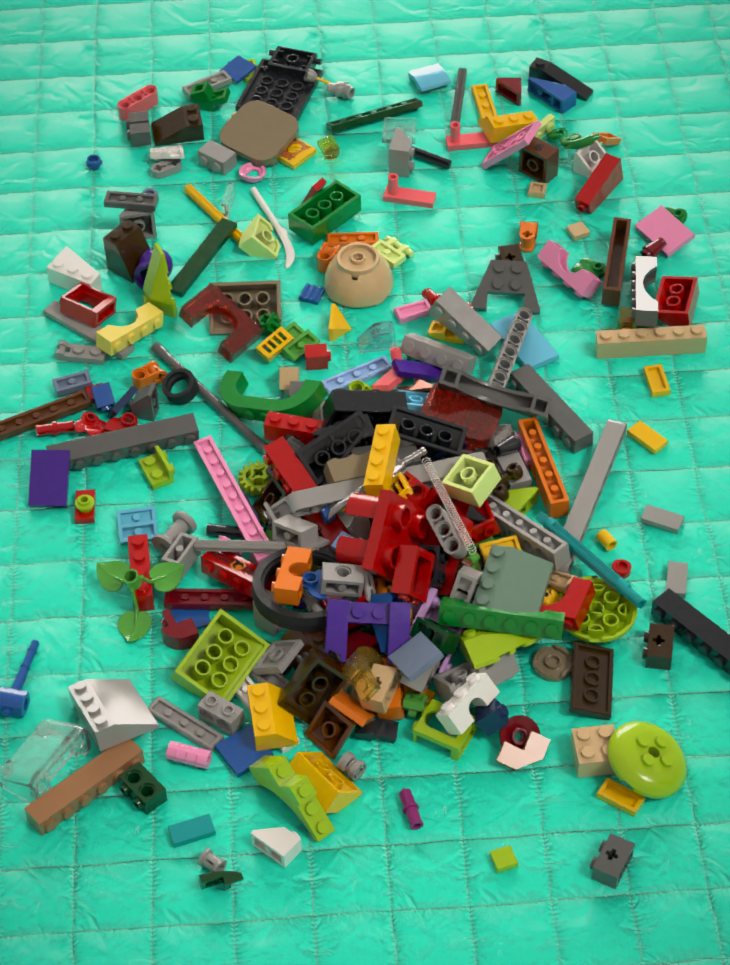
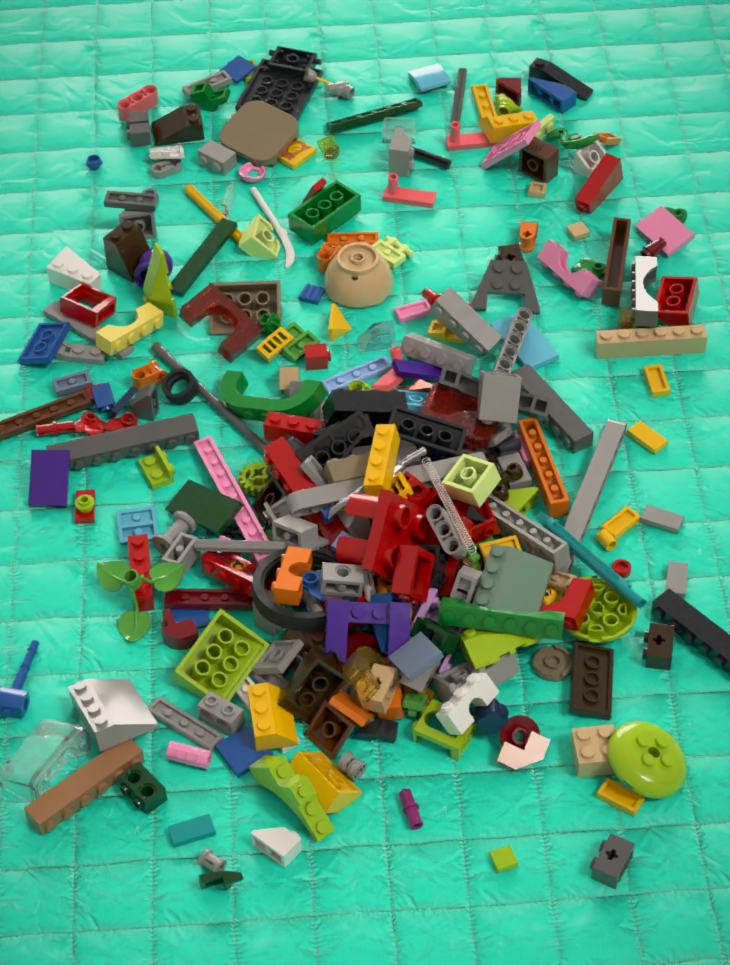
none -> blue tile [18,322,72,365]
none -> dark green tile [165,479,244,535]
none -> light grey tile [300,455,328,486]
none -> light grey slope [477,370,522,426]
none -> lime animal [495,93,522,115]
none -> yellow tile [600,506,641,540]

